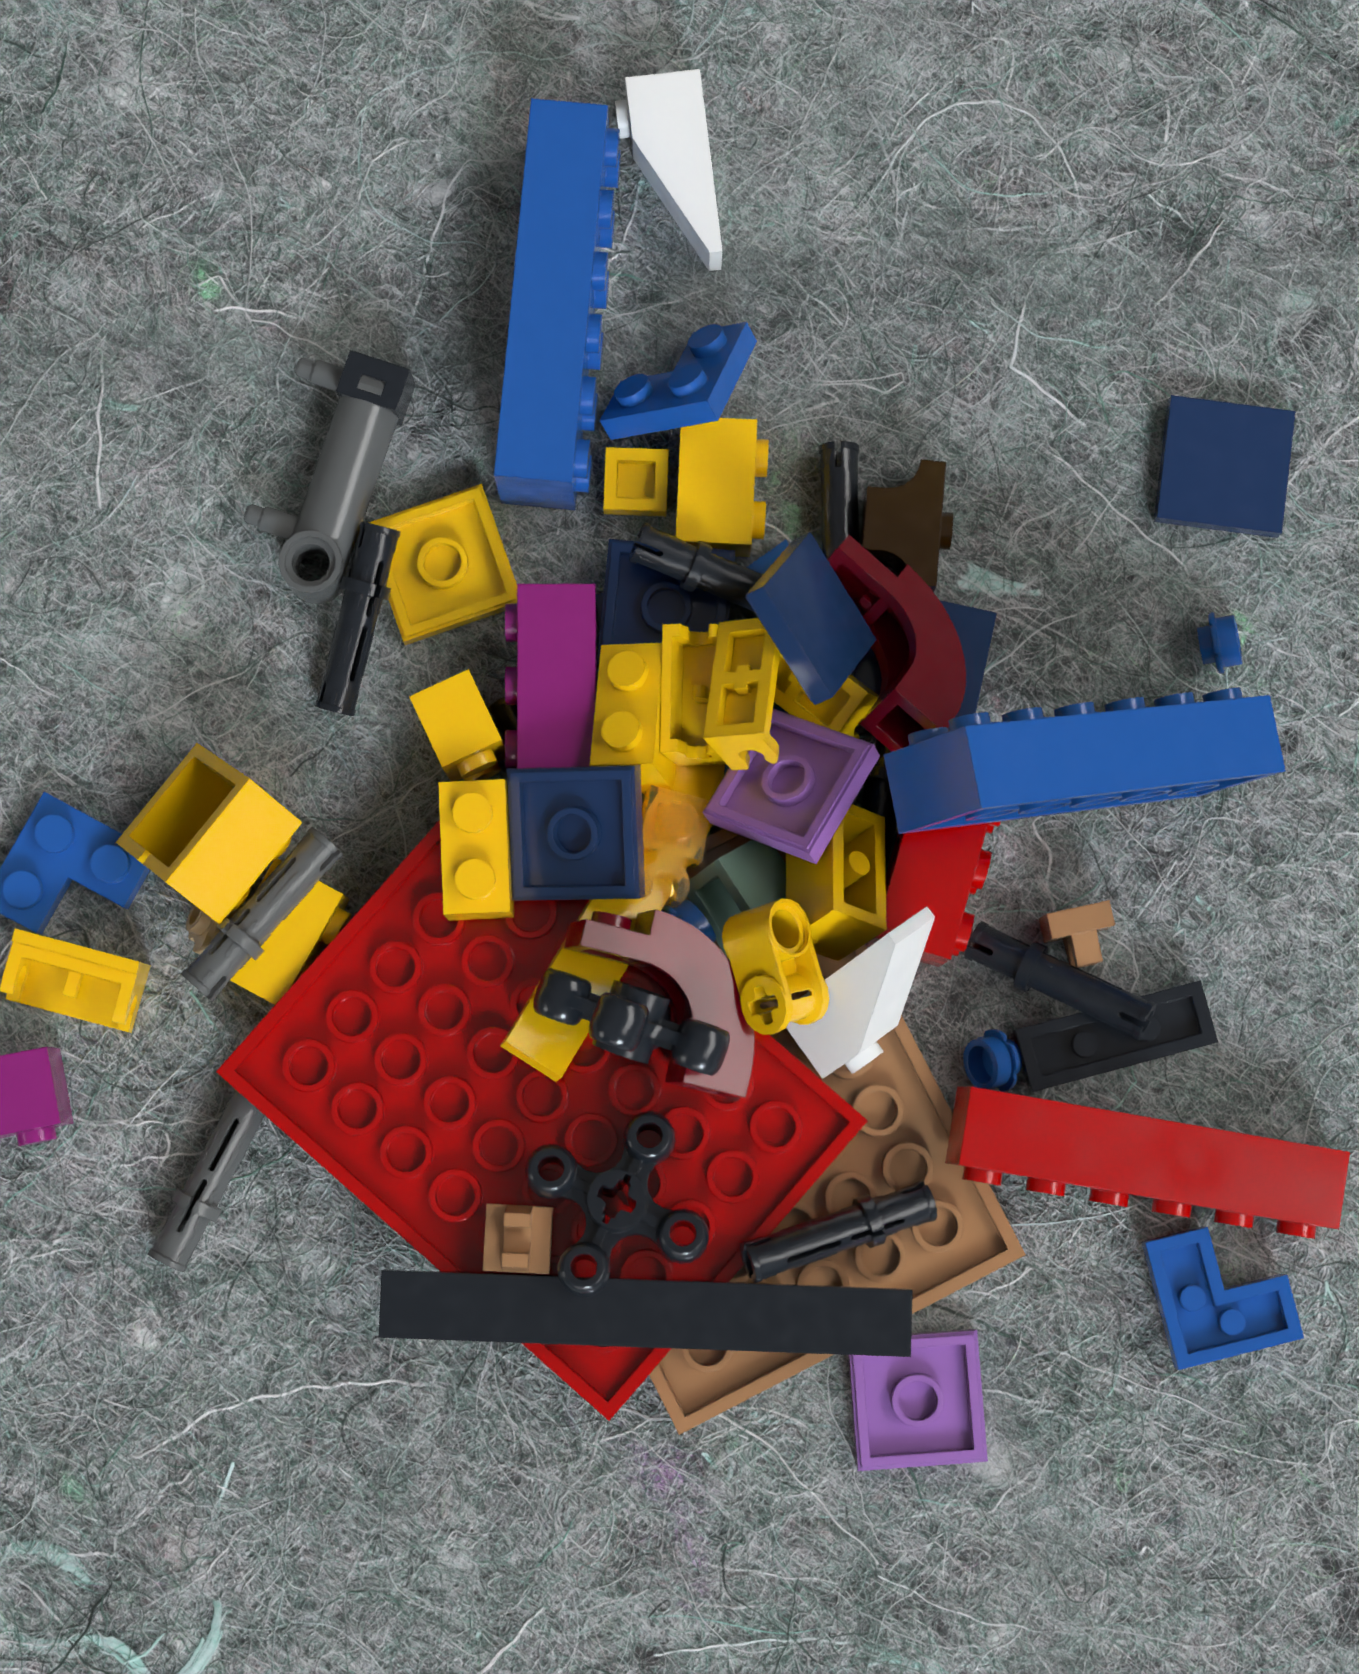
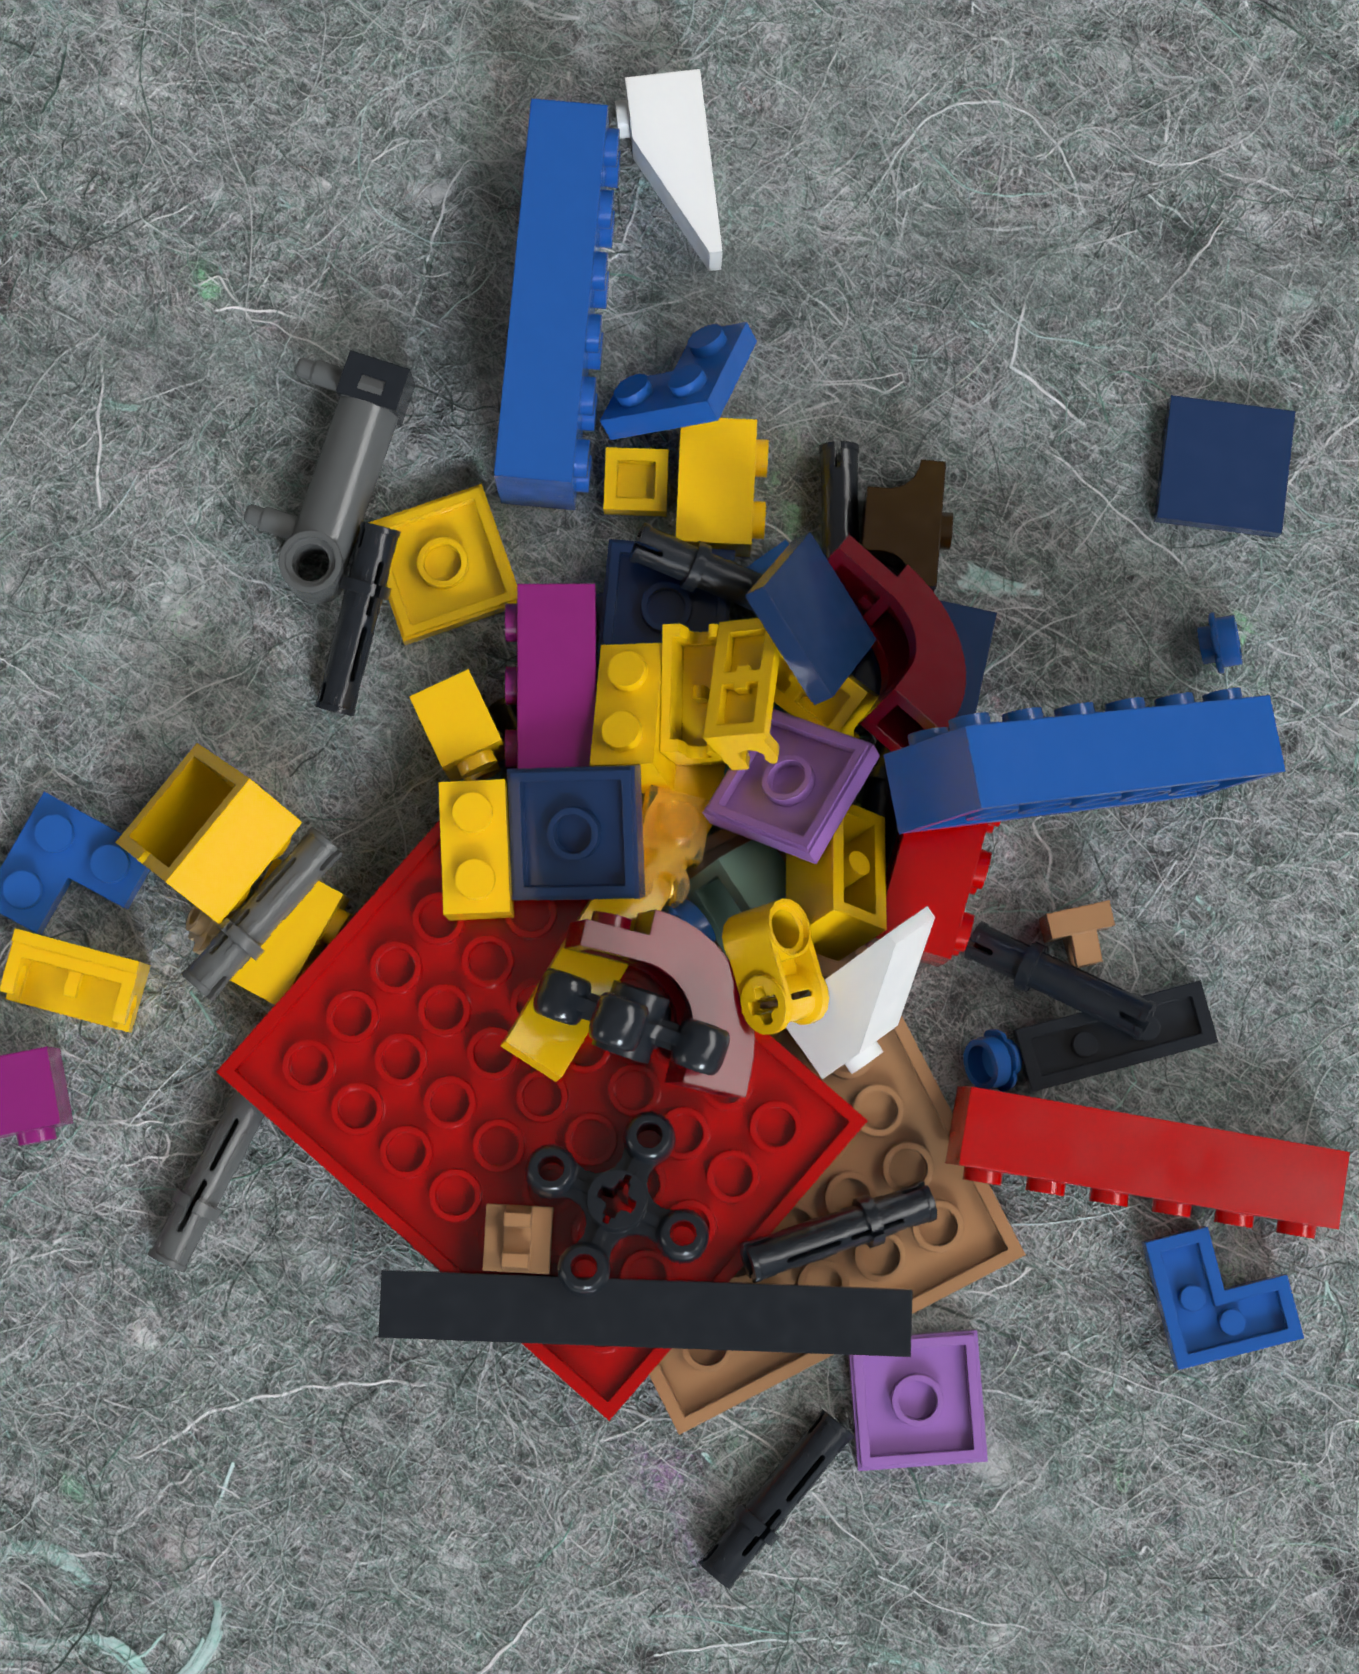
none -> black pin [698,1409,854,1590]

